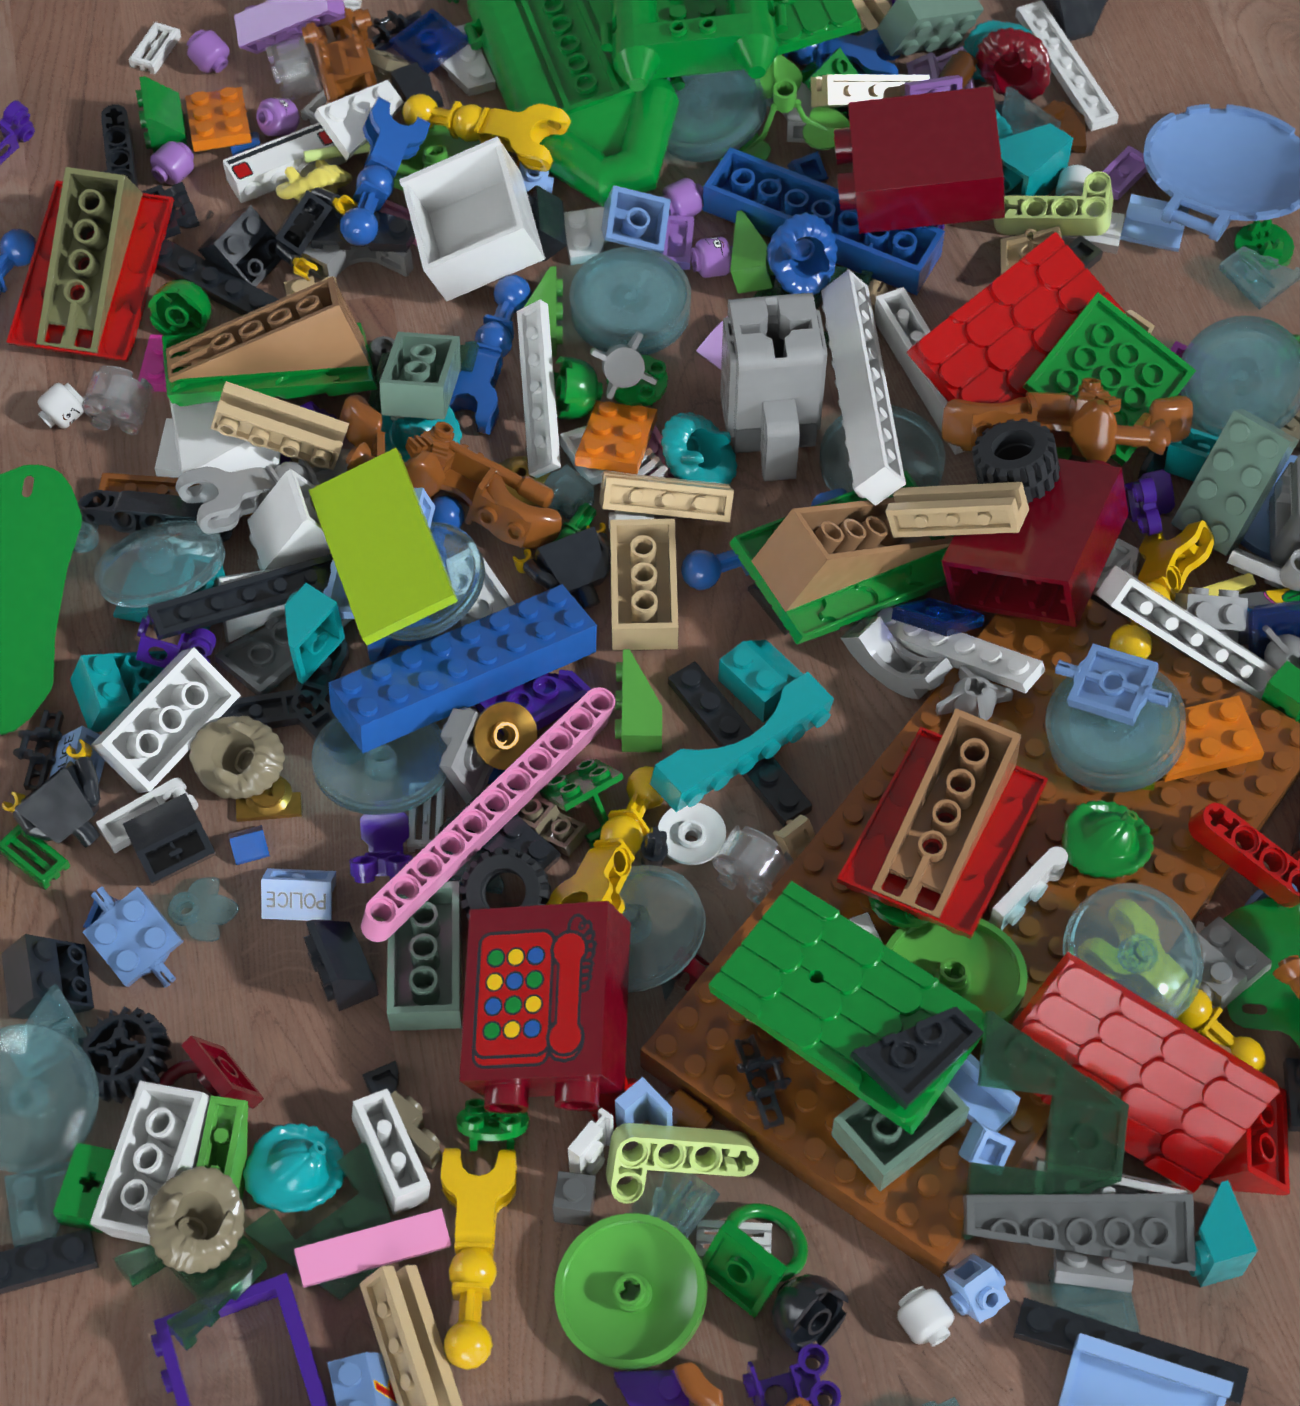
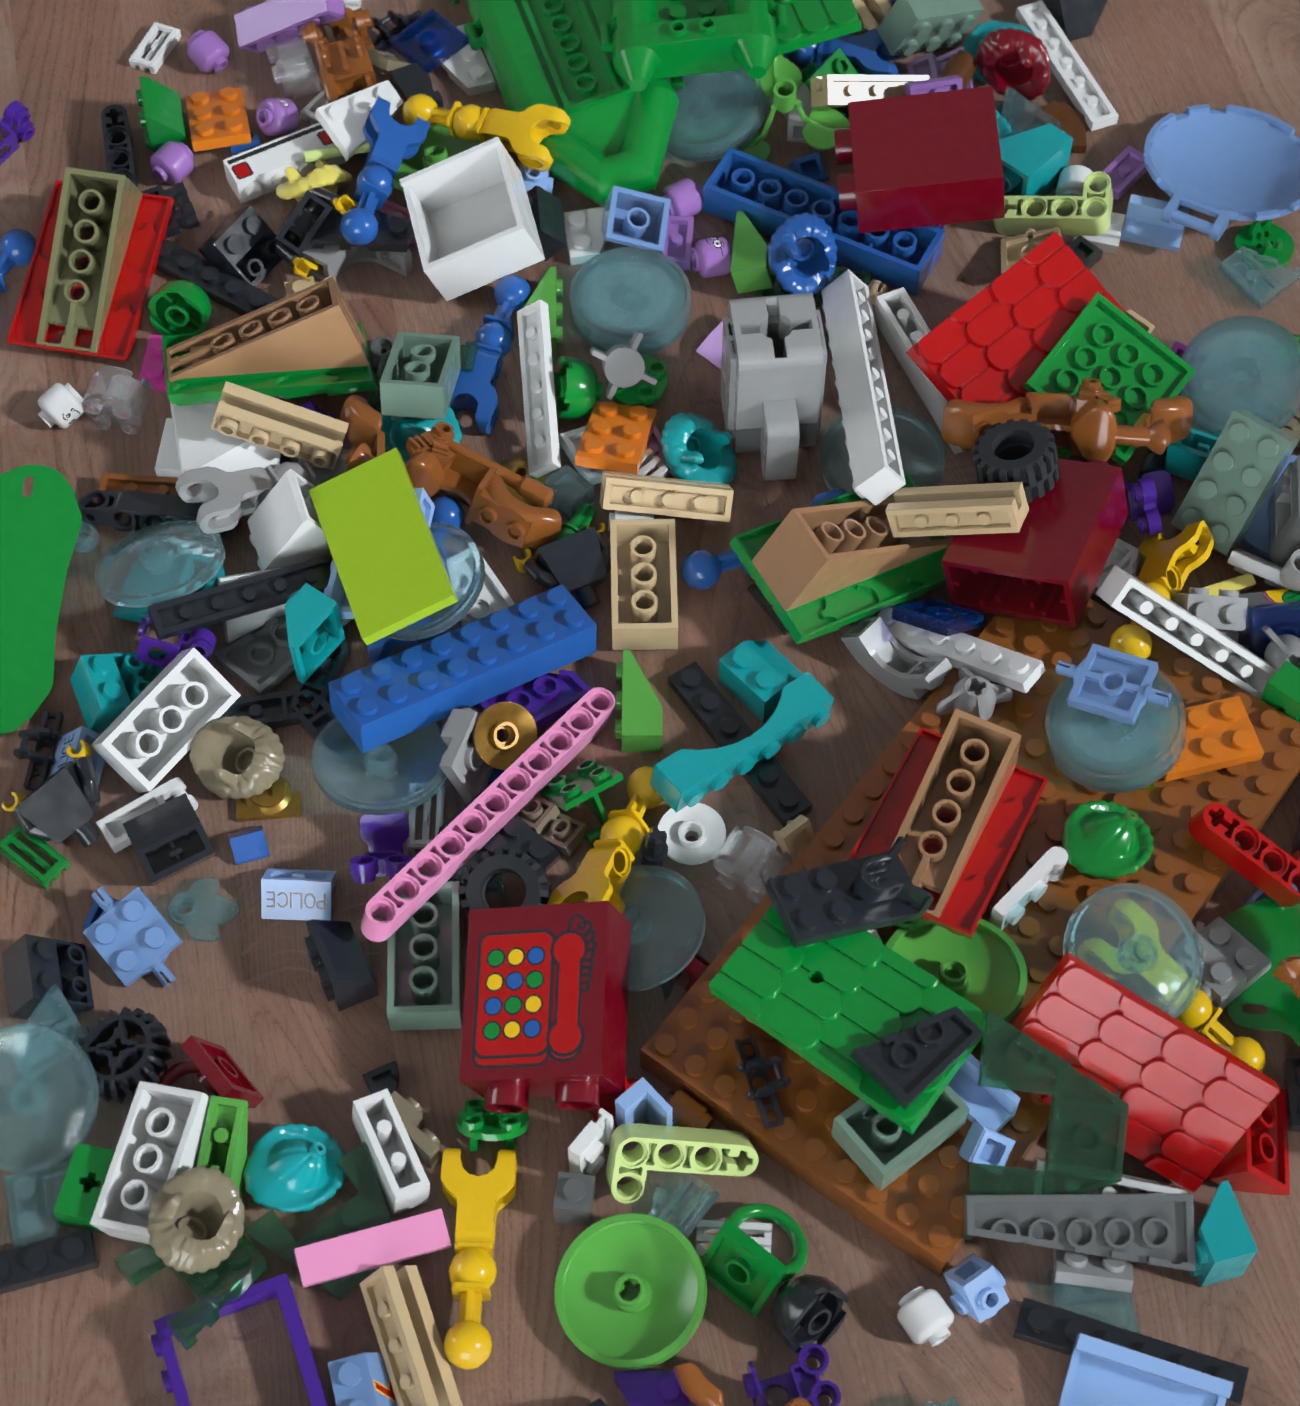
none -> black plate [765,836,934,948]

